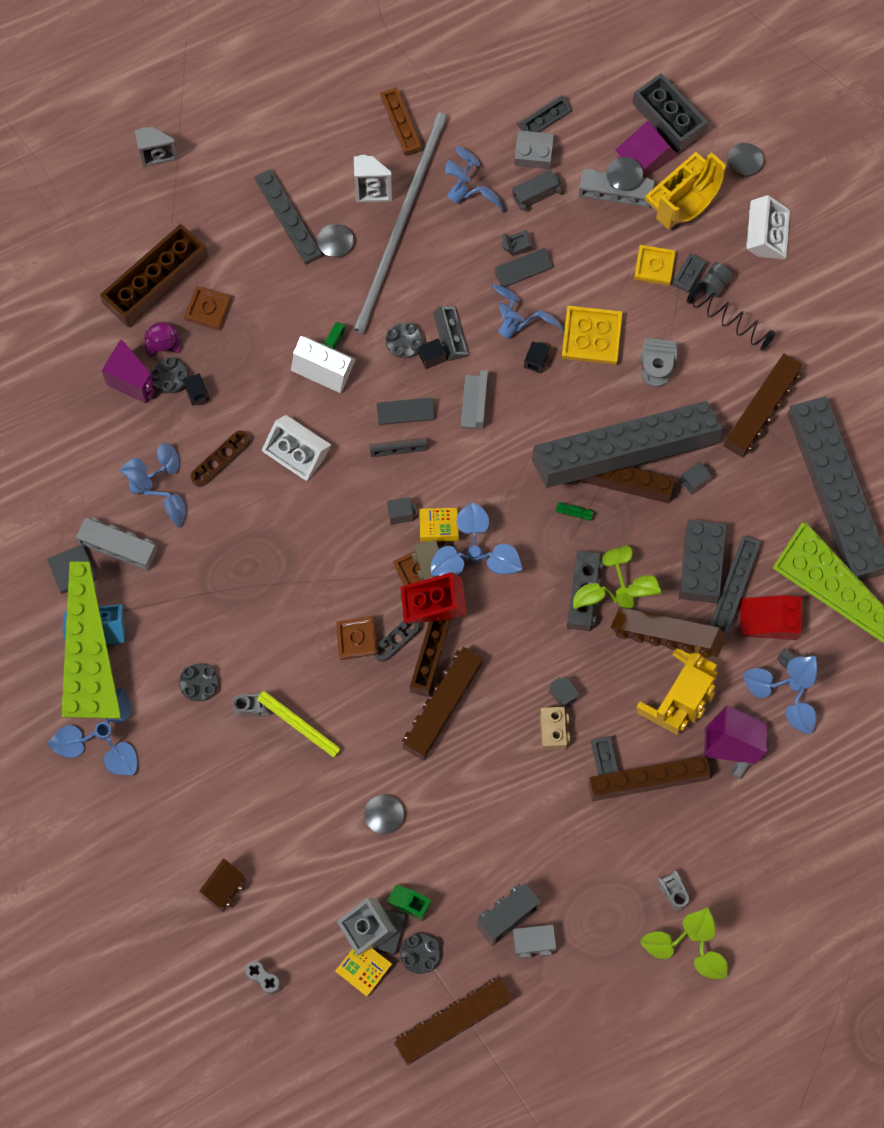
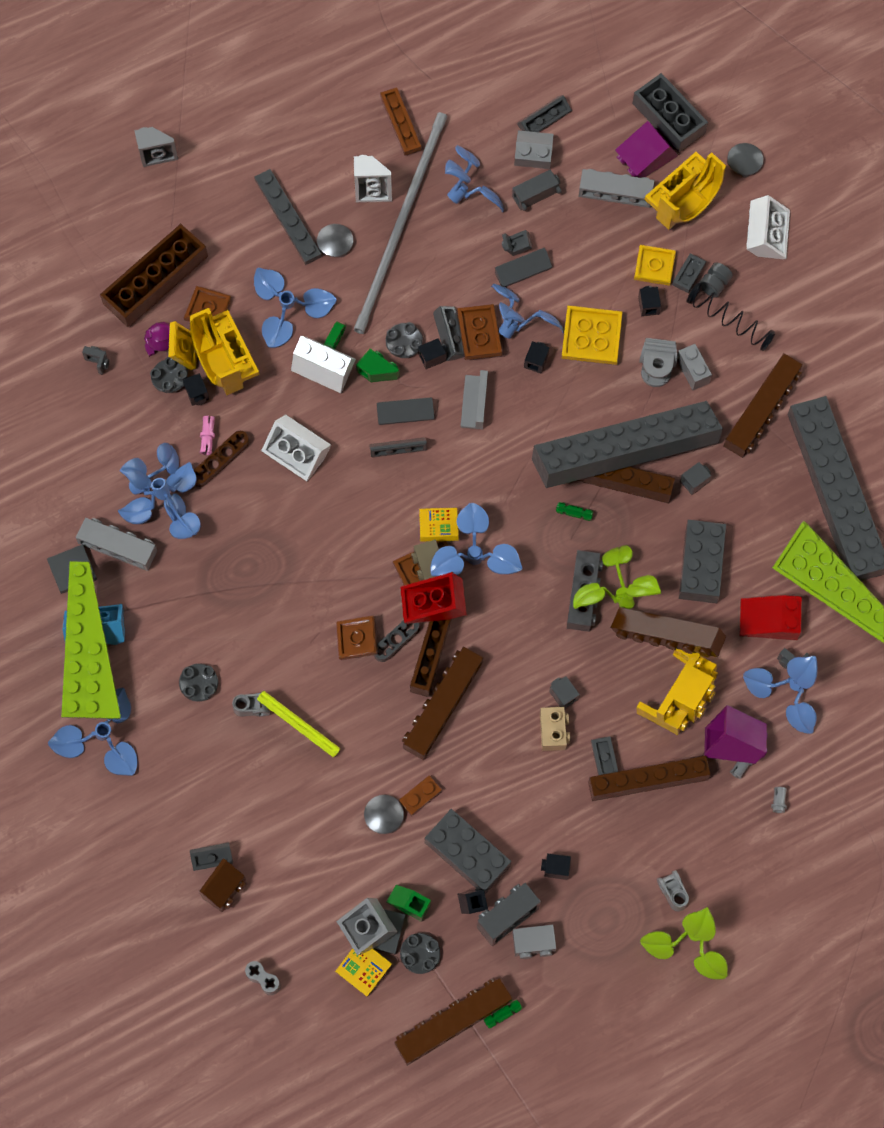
magenta slope [102,339,155,404] -> none
dark grey brick [387,497,416,525] -> none
dark grey dish [607,157,643,190] -> none
dark grey plate [710,535,761,645] -> none
none -> dark grey bracket [82,346,110,375]
none -> medium blue plant [118,462,201,539]
none -> yellow tile [168,321,197,370]
none -> yellow piece [190,308,260,396]
none -> dark grey plate [190,842,233,871]
none -> bright pink pin [200,416,215,455]
none -> medium blue plant [254,268,337,348]
none -> green slope [356,349,399,383]
none -> dark orange plate [399,776,442,817]
none -> dark grey brick [424,809,511,894]
none -> dark orange plate [457,304,502,360]
none -> black brick [458,889,488,914]
none -> green axle [484,1000,522,1029]
none -> black brick [541,853,571,880]
none -> black brick [638,286,661,316]
none -> light grey brick [677,344,712,391]
none -> light grey pin [771,787,787,813]

